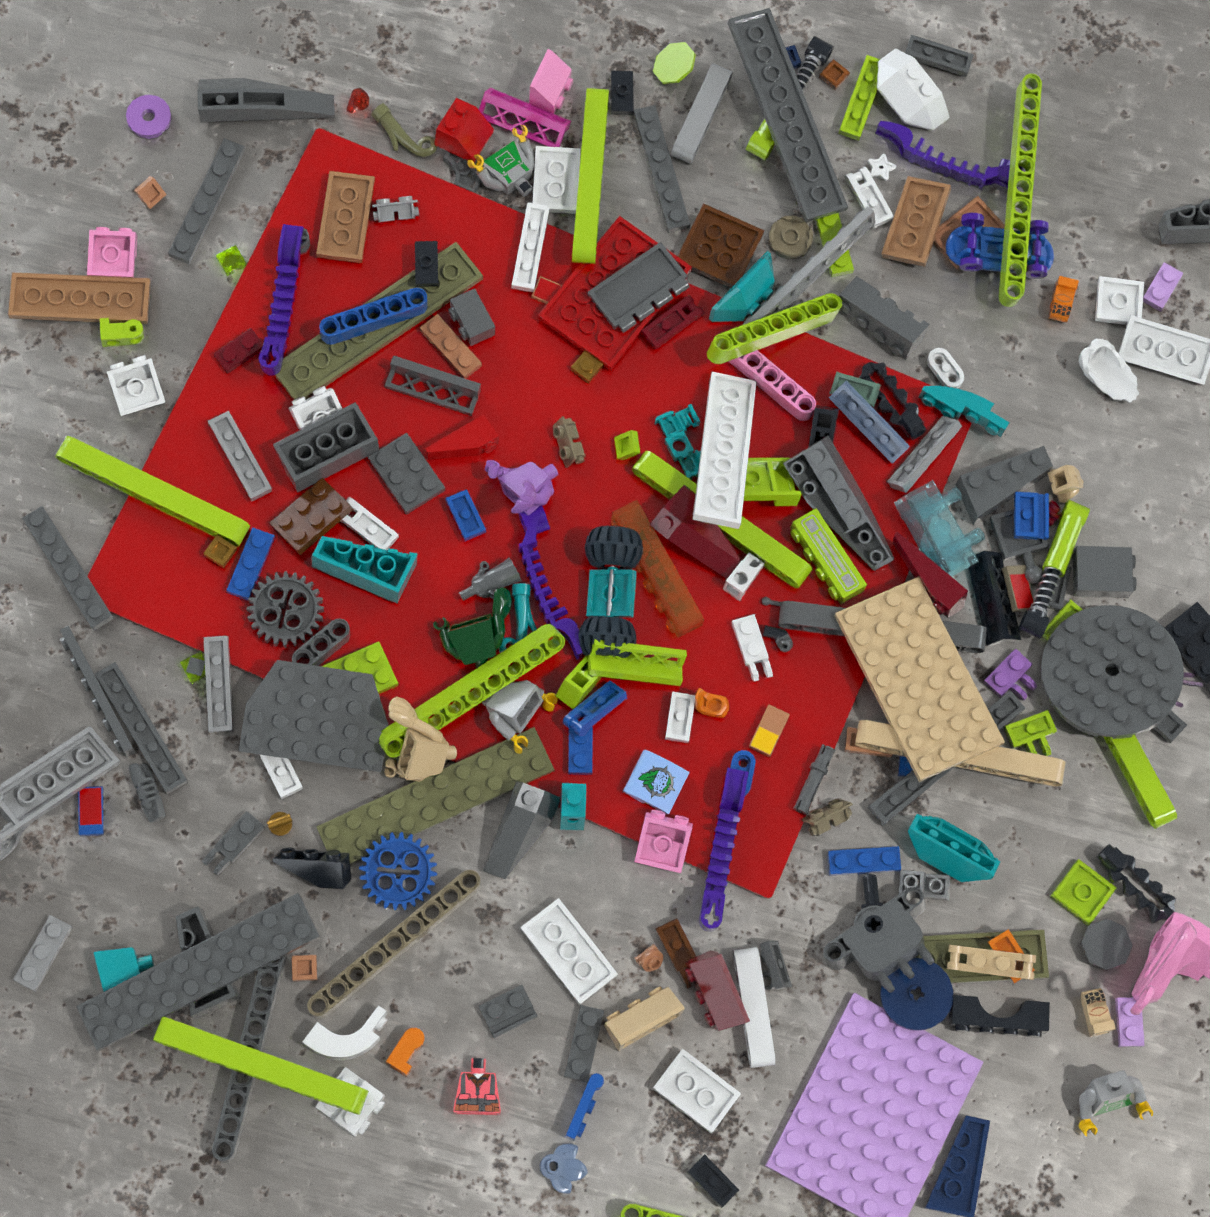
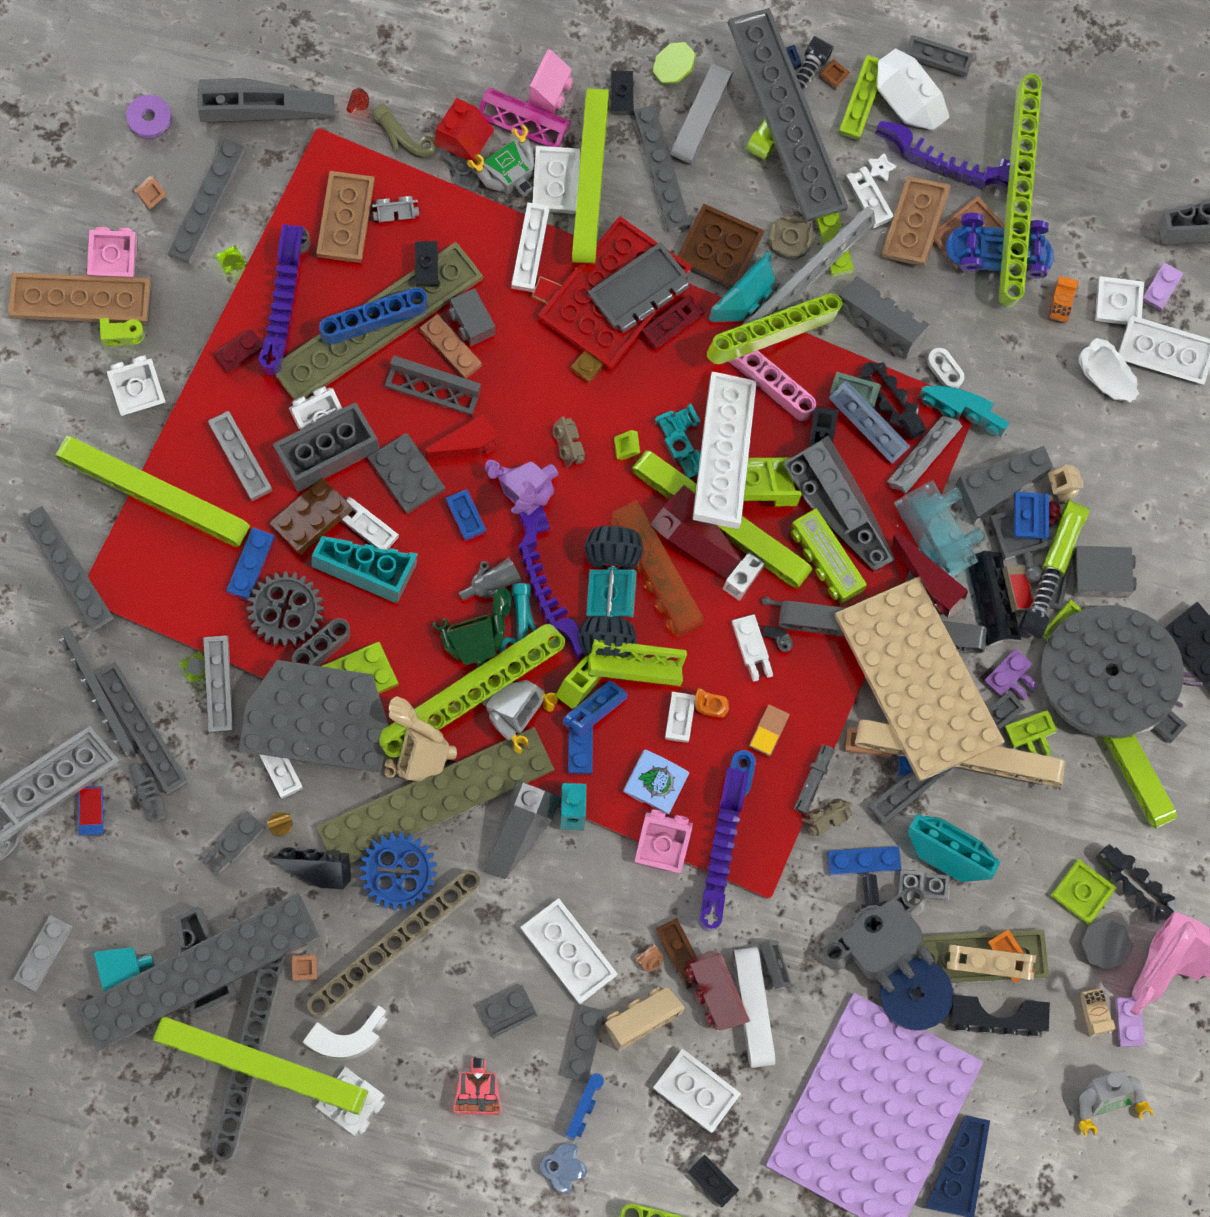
pearl gold plate [204,535,237,568] -> none
orange leg [386,1028,424,1077] -> none

